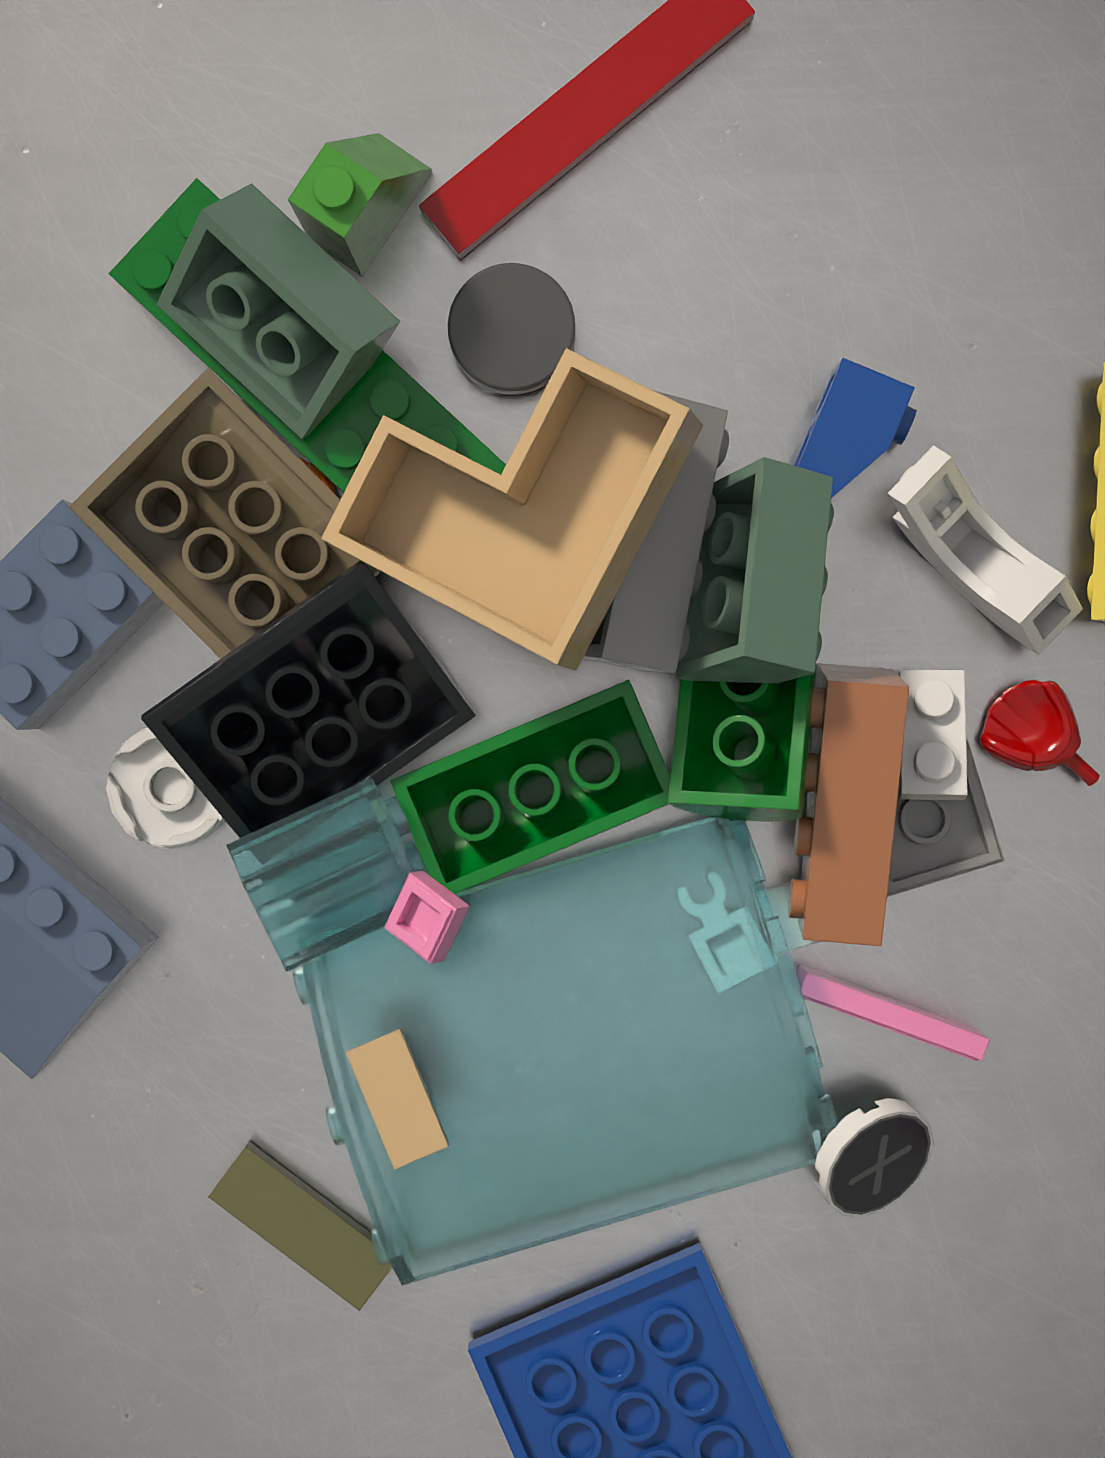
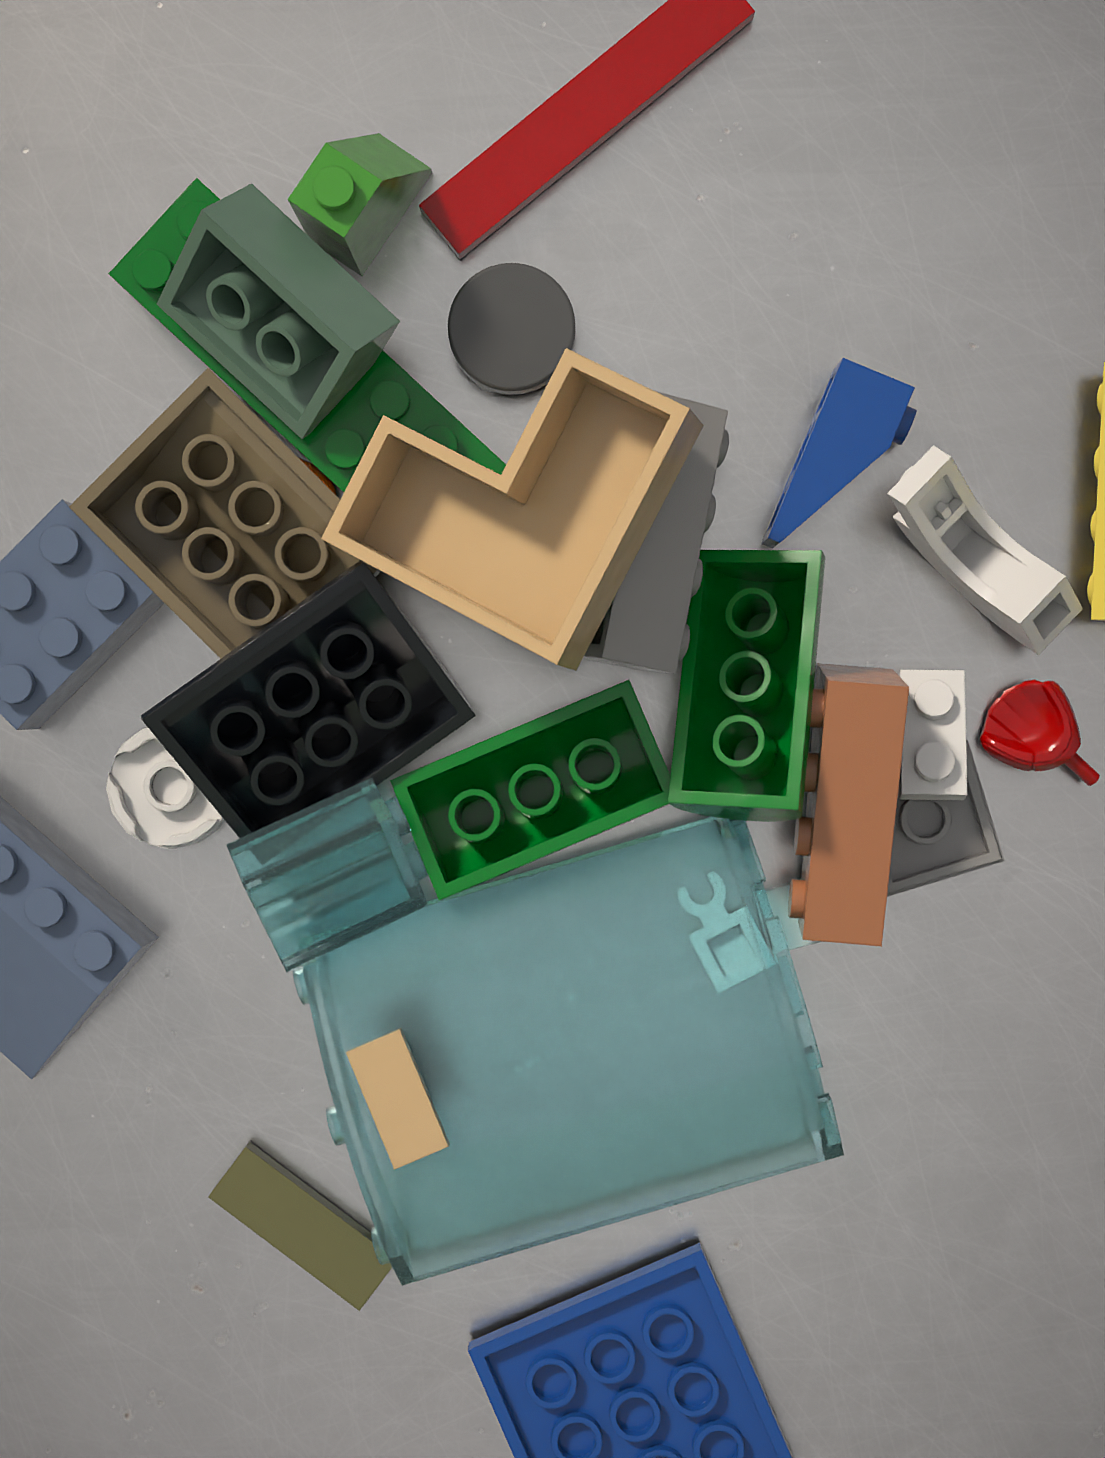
bright pink tile [384,871,470,964] -> none
sand green slope [676,457,834,684] -> none
bright pink tile [792,964,990,1062] -> none
tile [815,1098,934,1217] -> none

